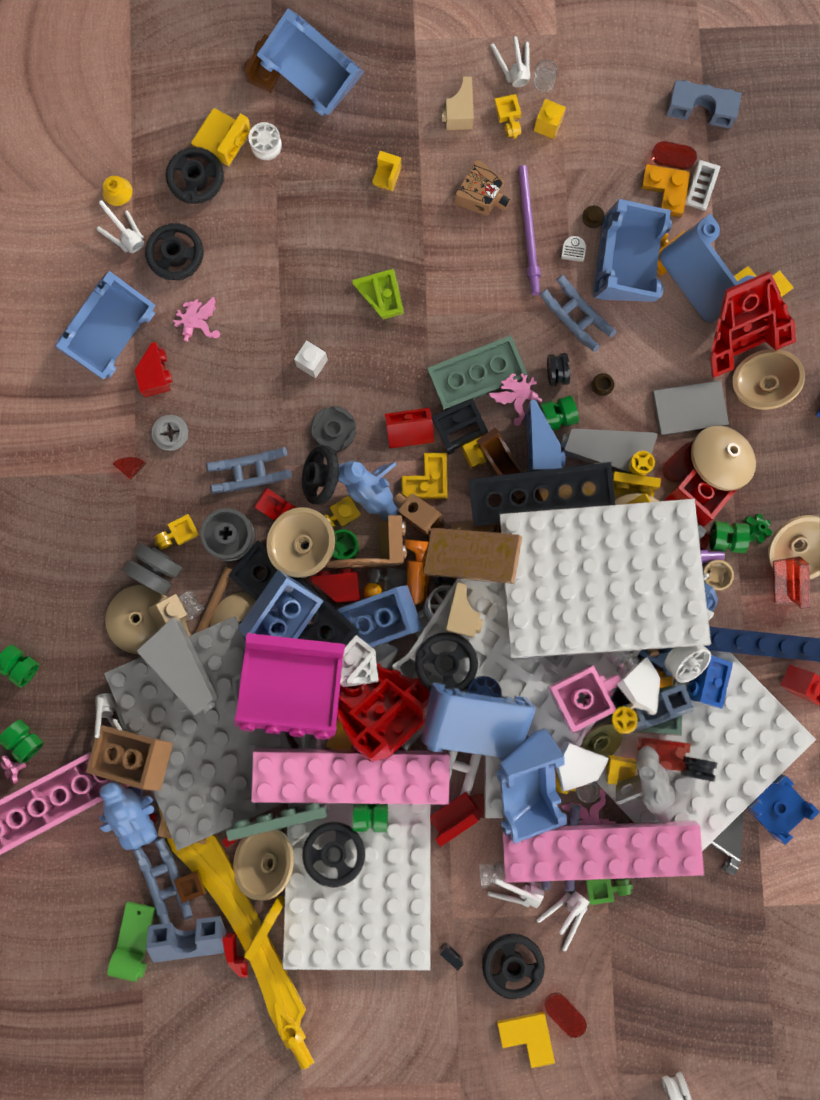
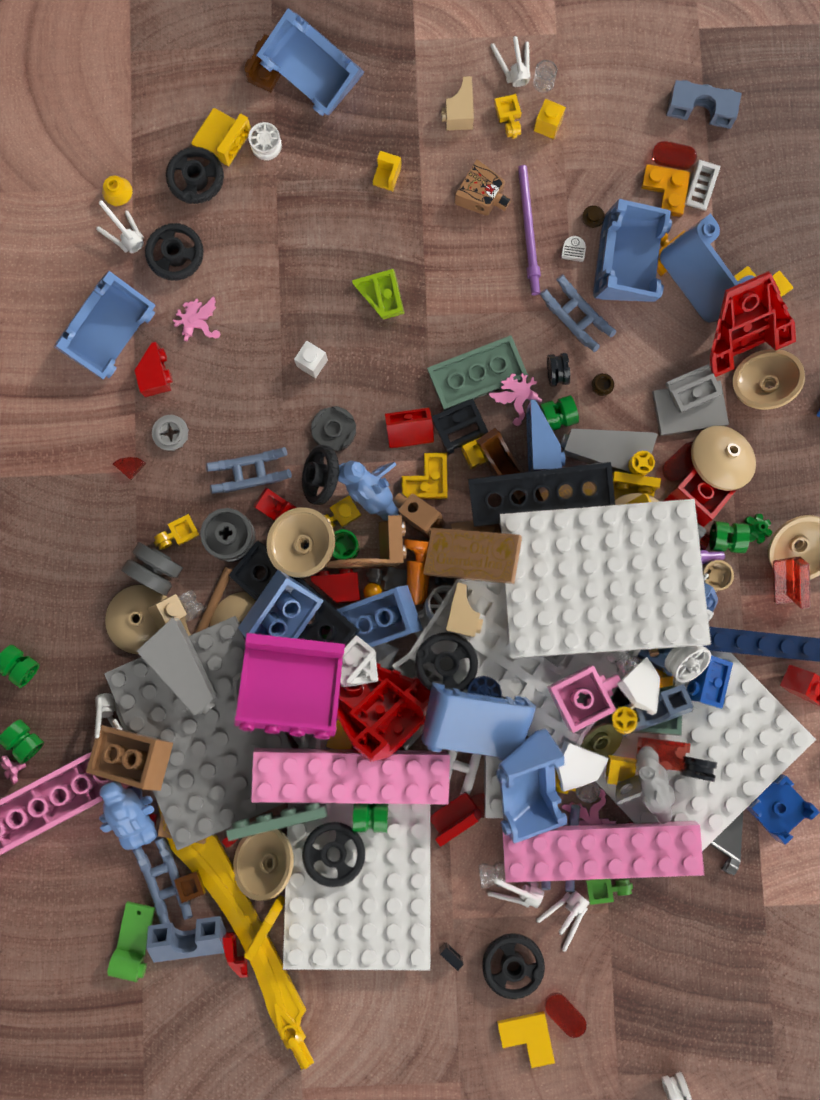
none -> light grey plate [665,364,723,414]

